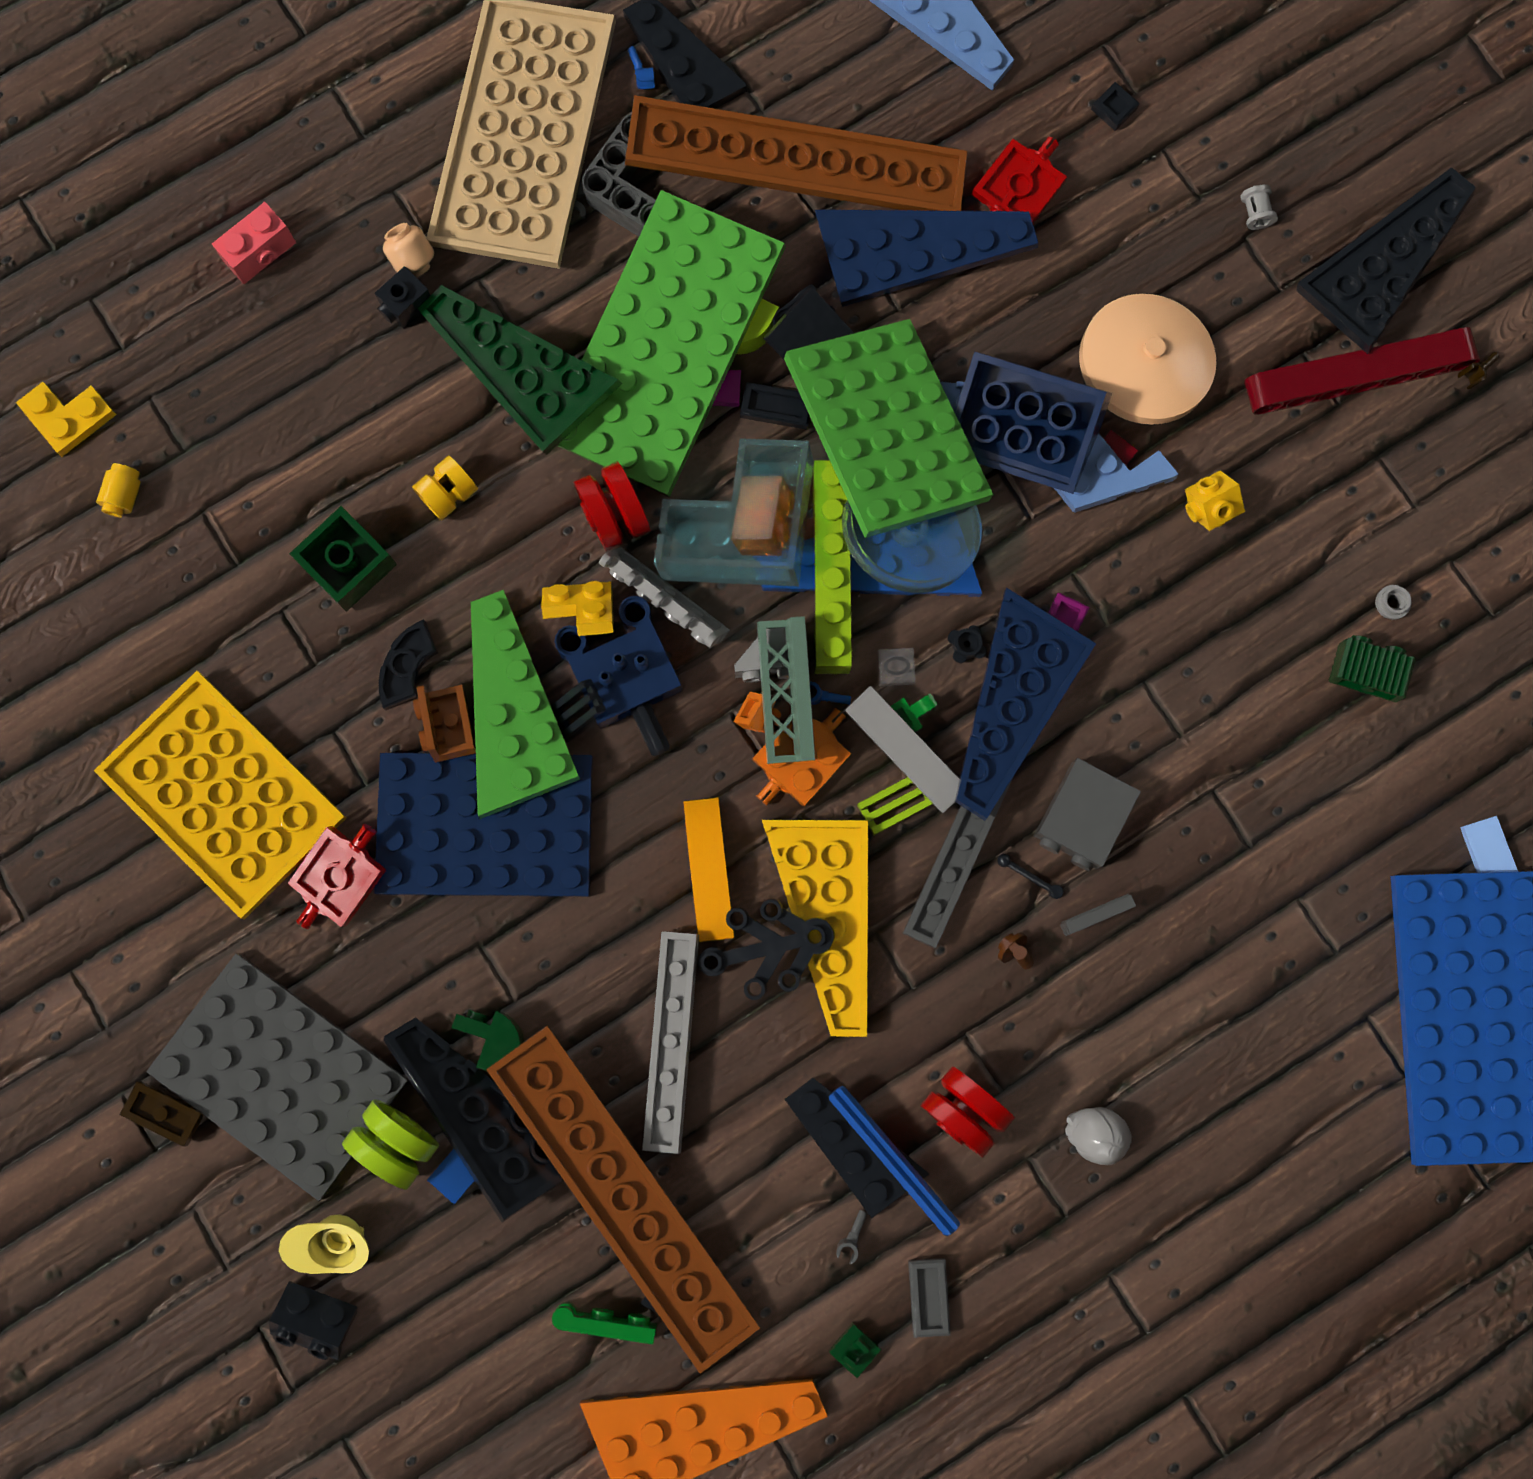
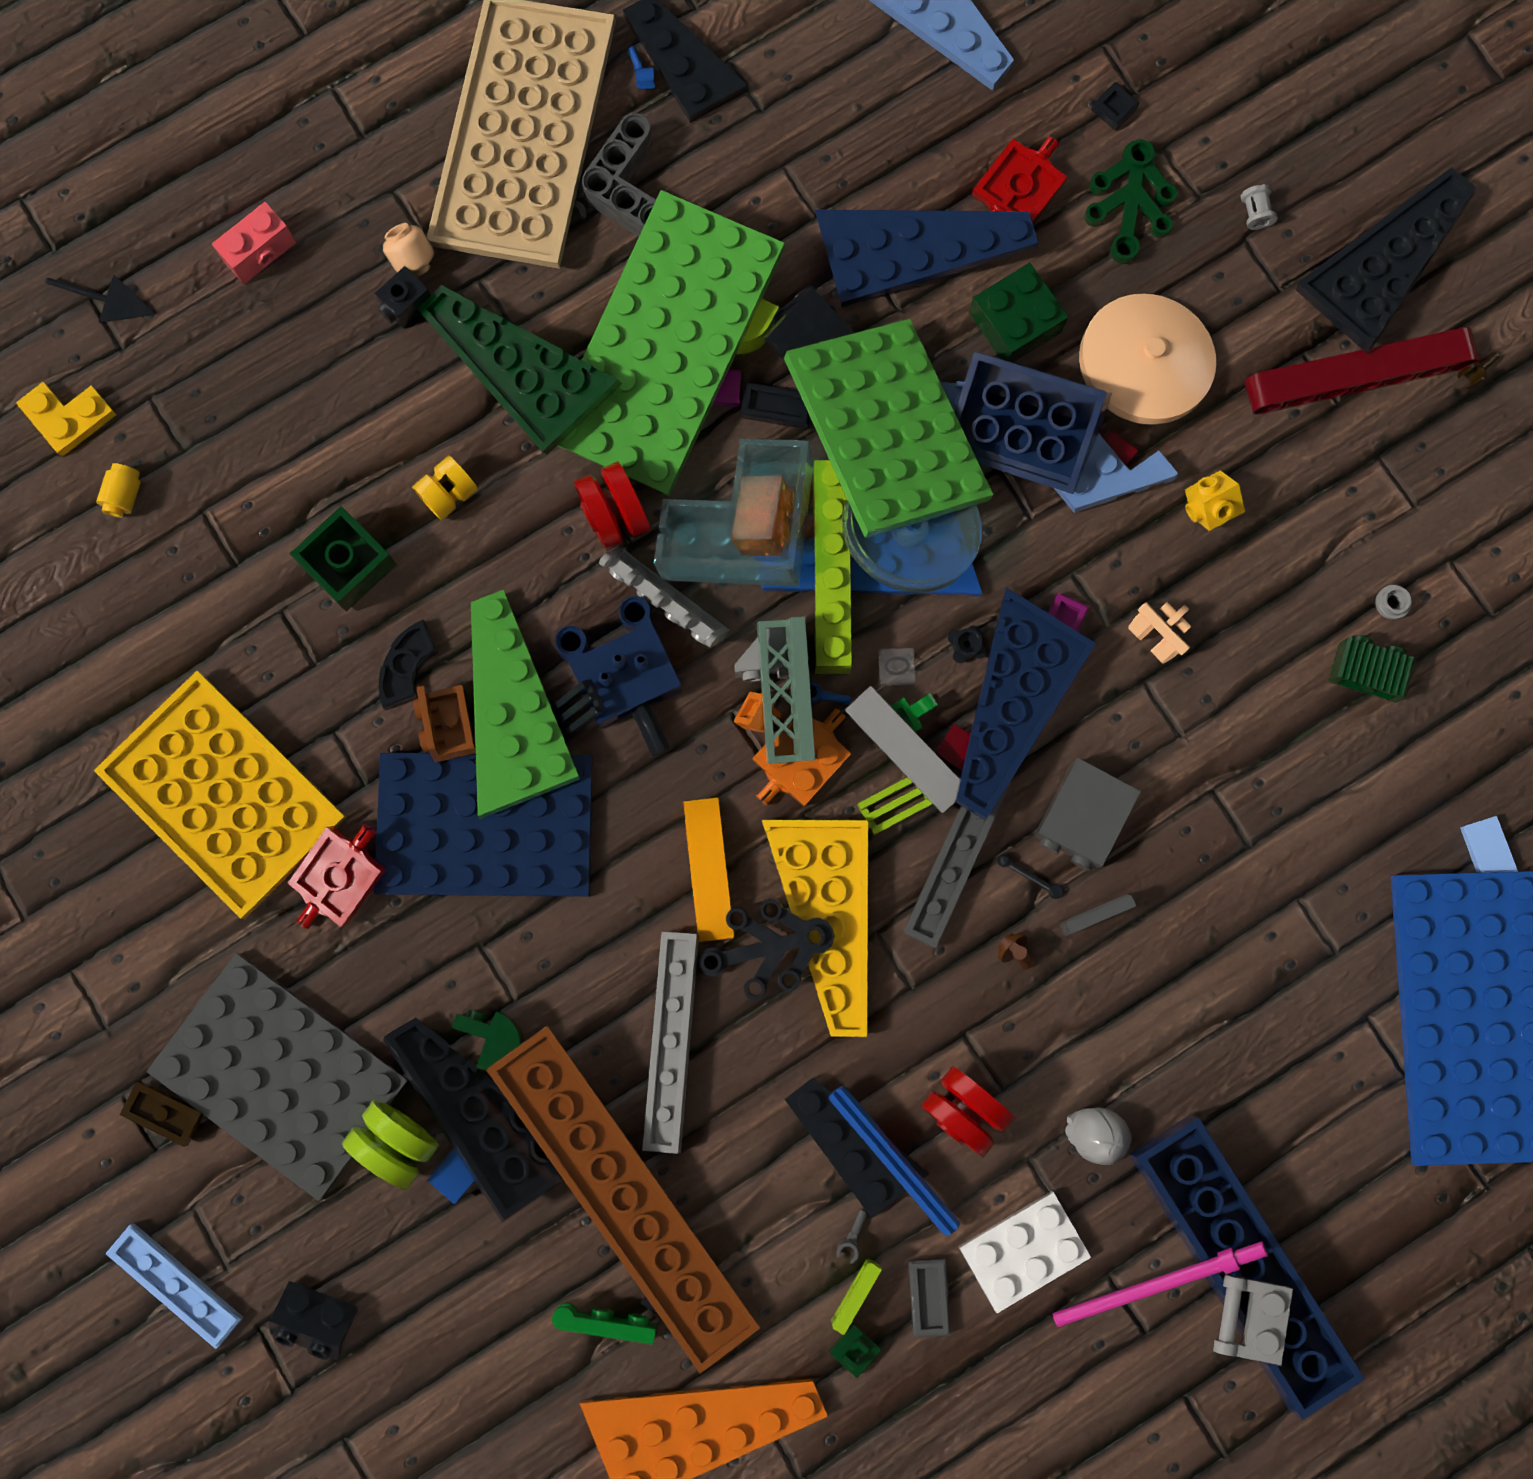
light yellow piece [279,1214,370,1274] -> none
yellow plate [541,581,613,636] -> none
dark orange plate [625,95,967,211] -> none
none -> black piece [45,274,156,323]
none -> light blue tile [106,1223,244,1349]
none -> lime tile [831,1258,882,1335]
none -> dark red tile [935,724,970,772]
none -> white plate [958,1191,1091,1313]
none -> dark green brick [968,262,1068,362]
none -> dark pink bar [1053,1241,1268,1327]
none -> dark green plant [1084,139,1177,264]
none -> light nougat hips [1128,602,1192,664]
none -> dark blue brick [1129,1116,1365,1420]
none -> light grey plate [1213,1274,1293,1365]

